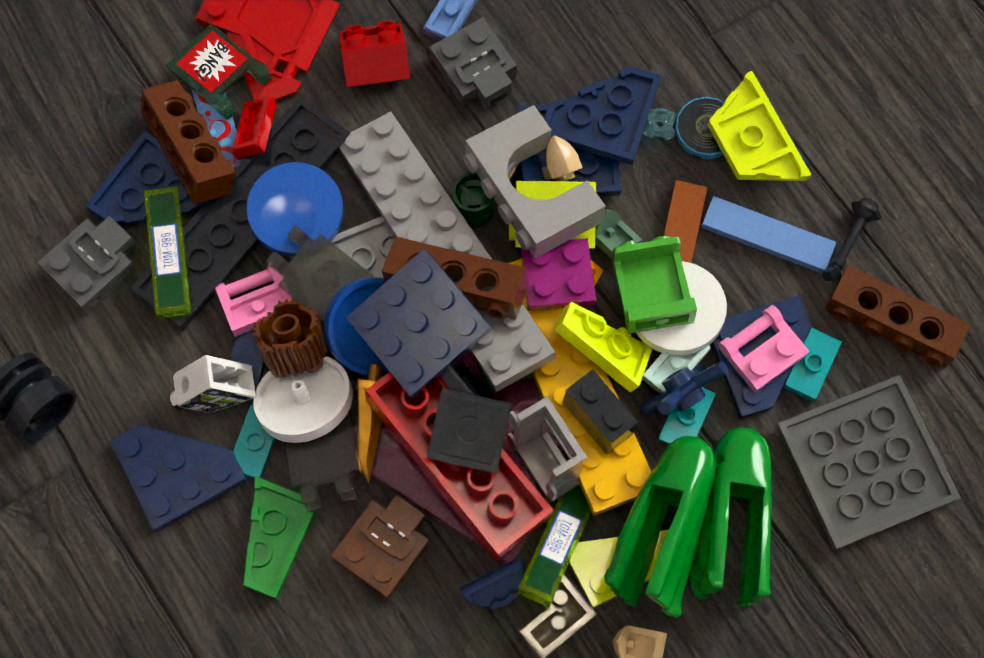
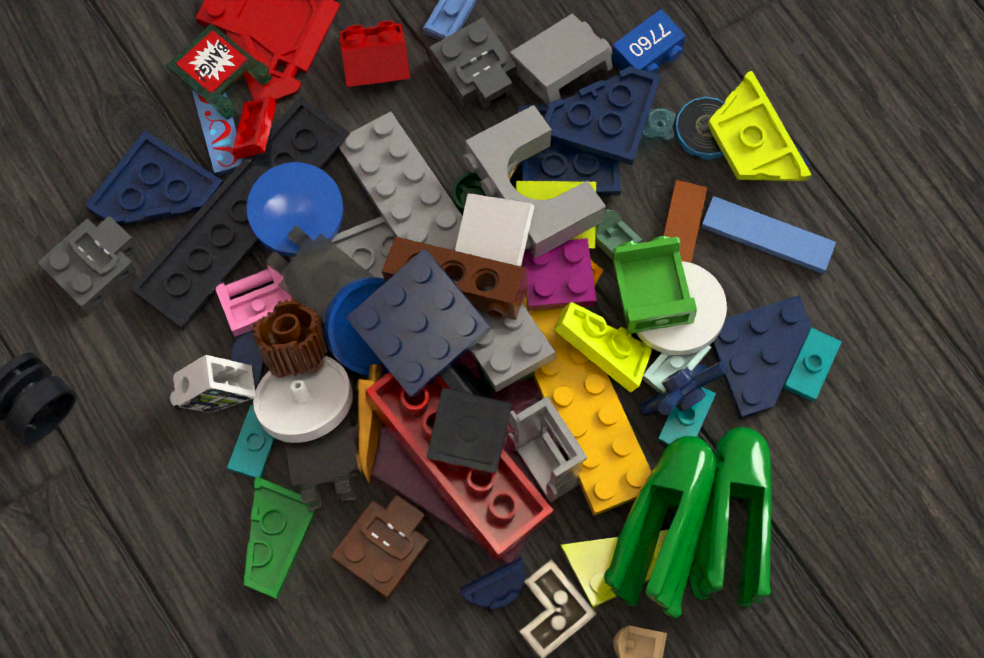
dark blue plate [110,424,248,532] -> none
reddish brown brick [140,80,236,204] -> none
tile [144,186,191,318] -> none
tile [517,480,592,608] -> none
tan plate [541,136,583,181] -> none
black brick [562,369,638,455] -> none
bright pink plate [718,305,810,393] -> none
dark grey plate [776,375,961,551] -> none
black piece [822,198,882,282] -> none
reddish brown brick [825,265,971,368] -> none
none -> white tile [455,193,534,266]
none -> light grey panel [510,14,613,106]
none -> blue brick [611,9,686,74]

